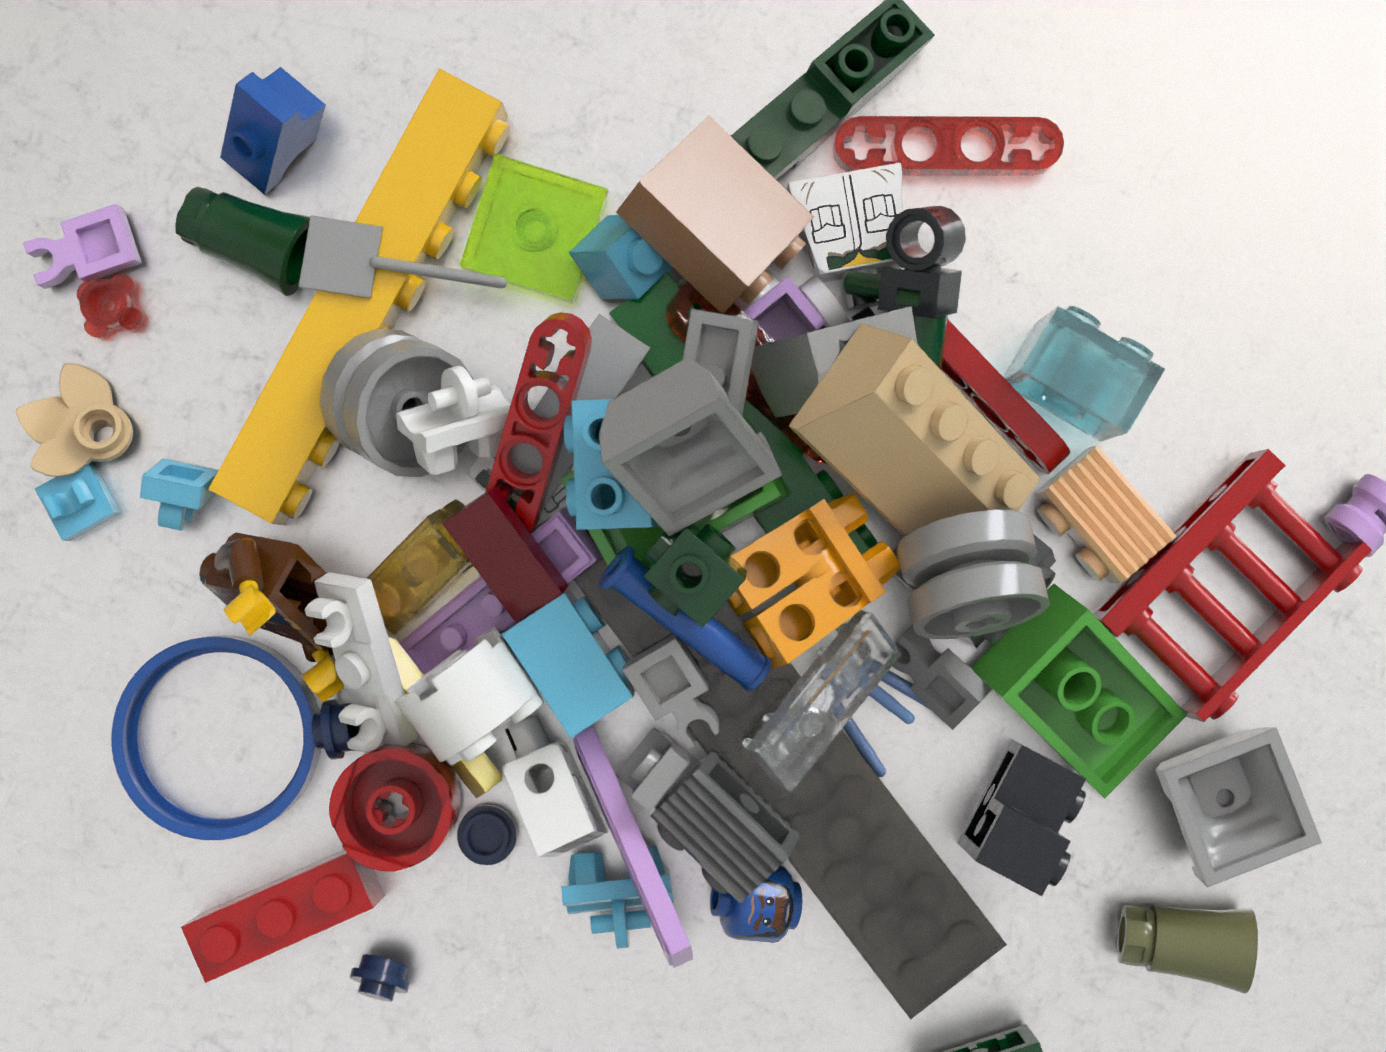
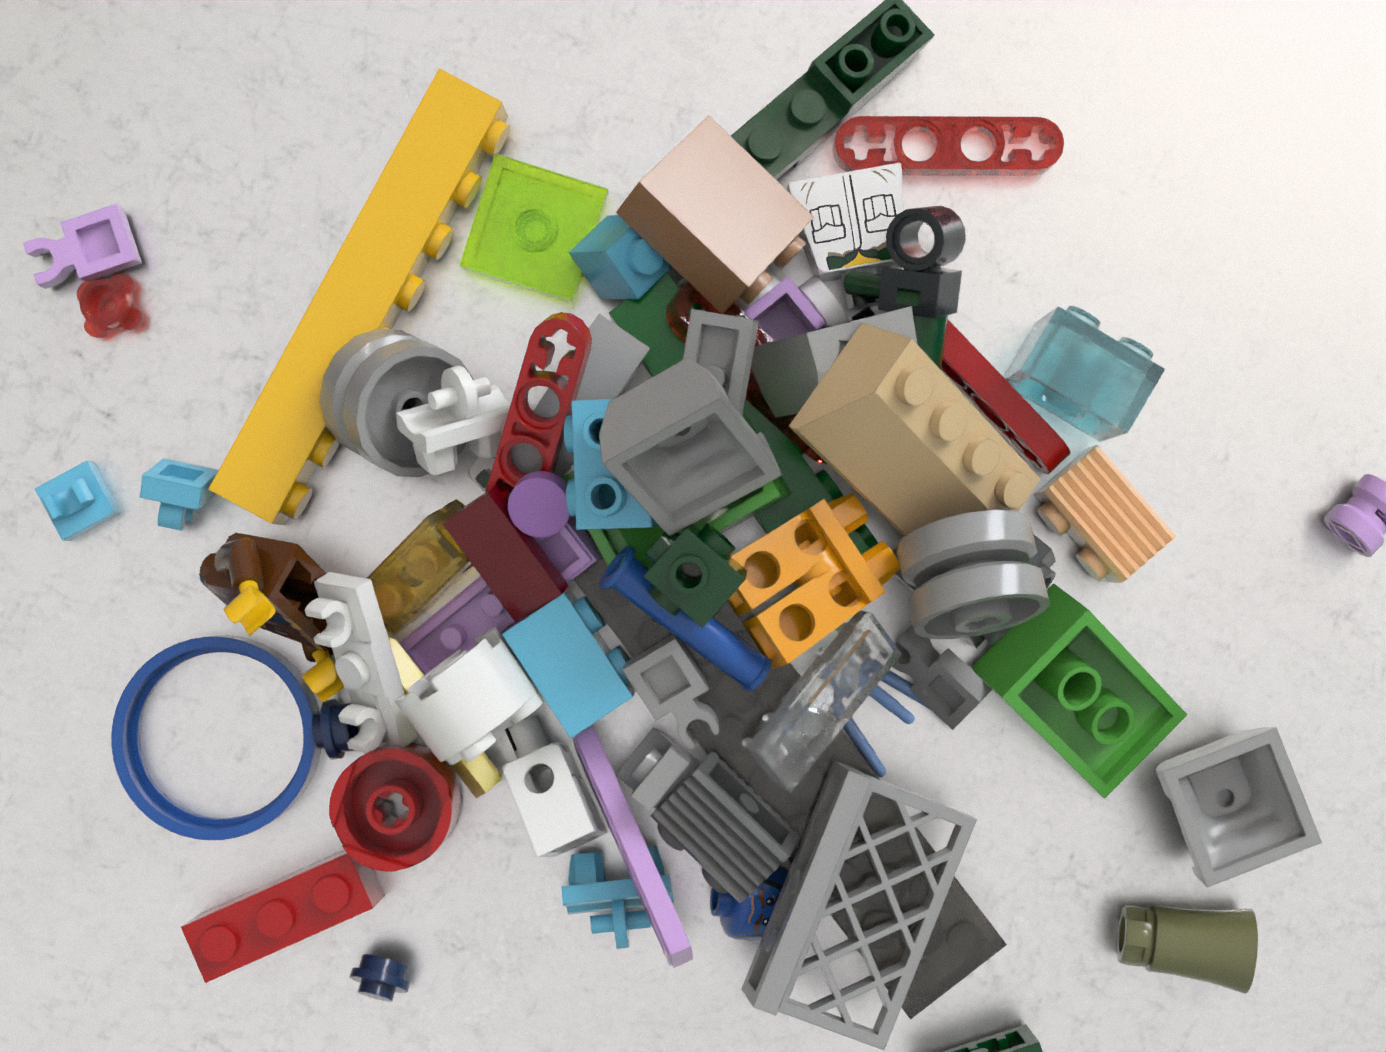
tan plate [16,363,133,477] -> none
dark green plant [175,187,310,296] -> none
blue brick [220,67,326,195] -> none
light grey piece [299,215,507,299] -> none
dark blue plate [457,805,517,865] -> none
black brick [957,739,1086,897] -> none
red fence [1093,449,1372,722] -> none
none -> medium lavender tile [508,471,570,538]
none -> light grey fence [741,760,977,1050]

